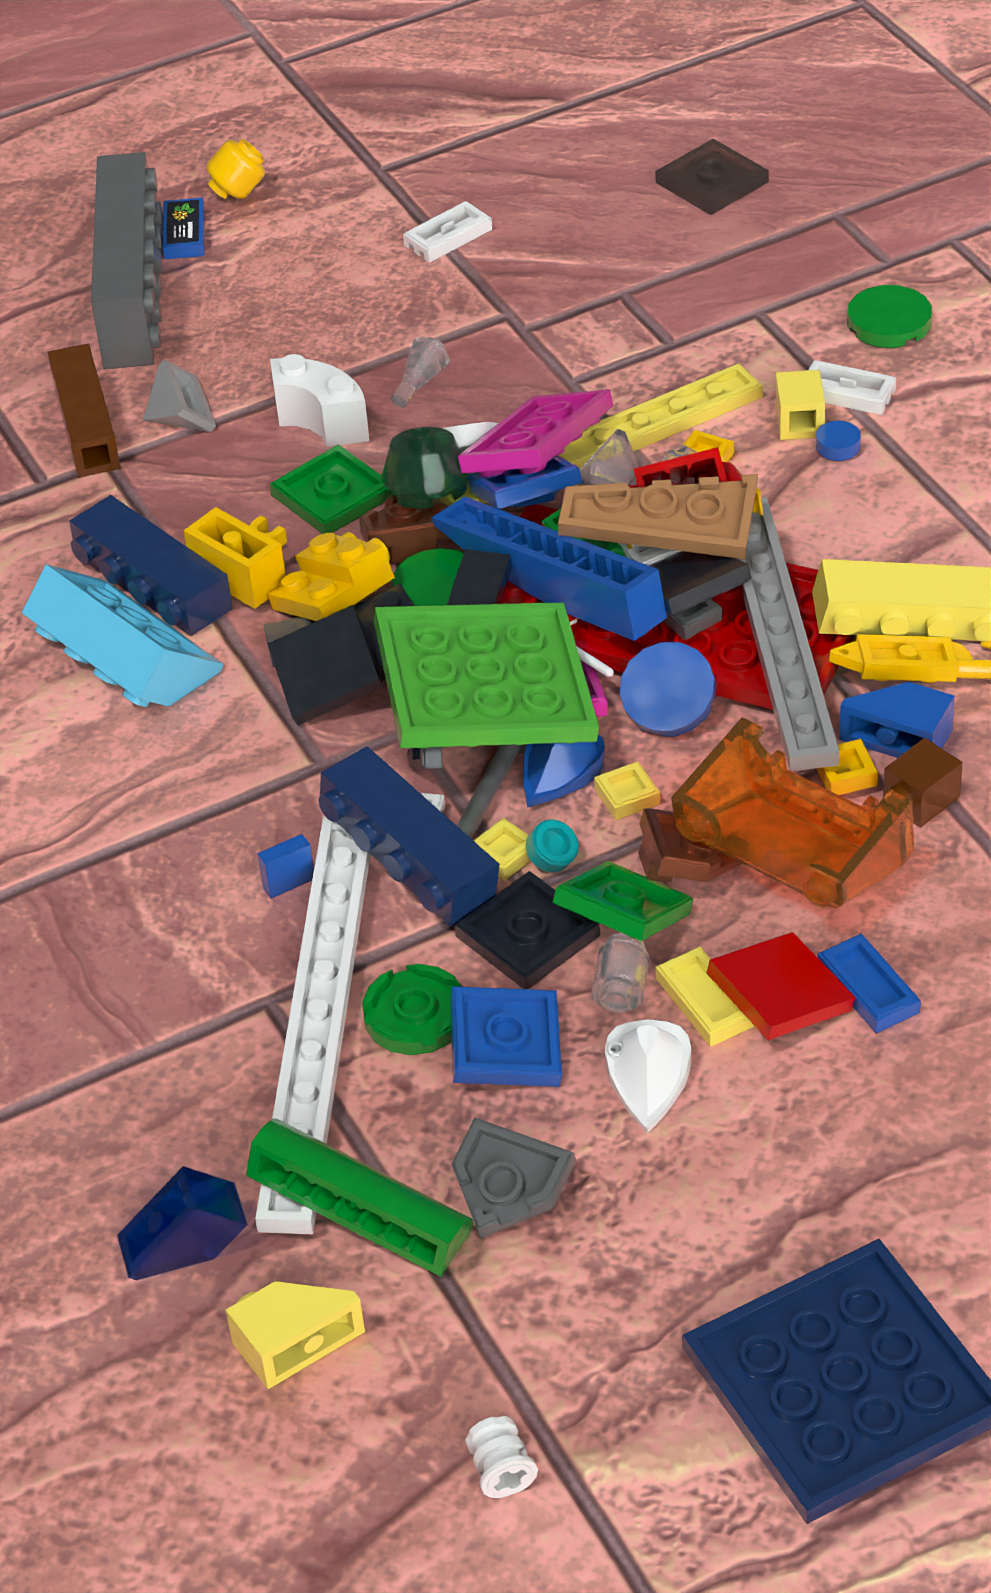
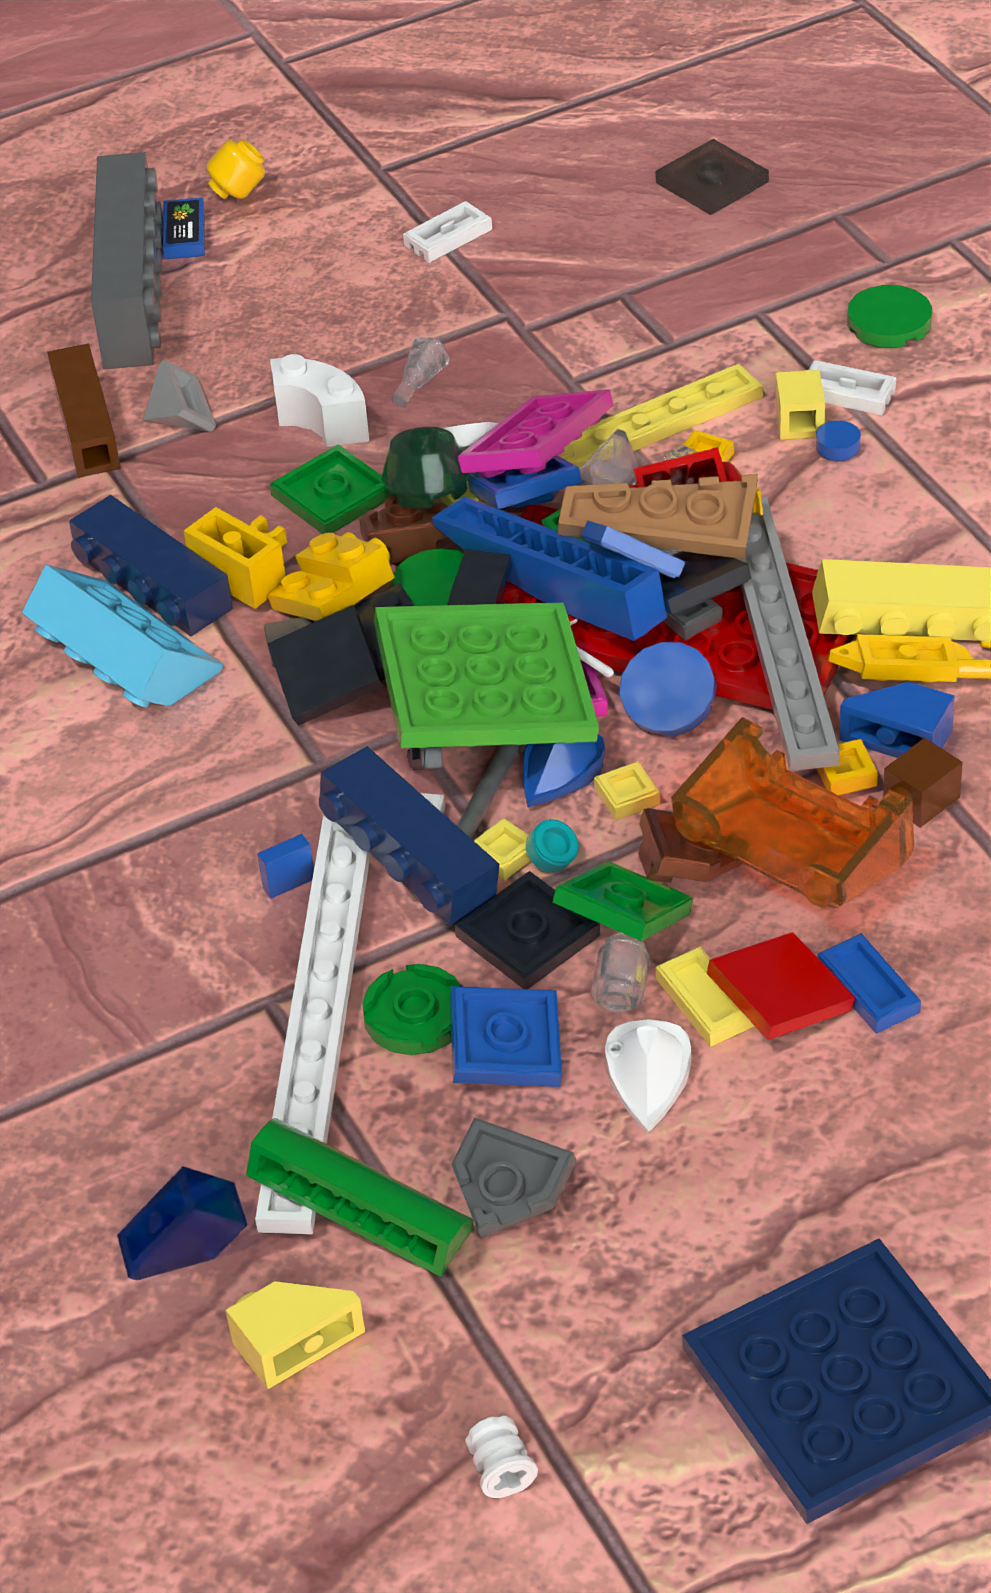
none -> tile [581,520,685,578]

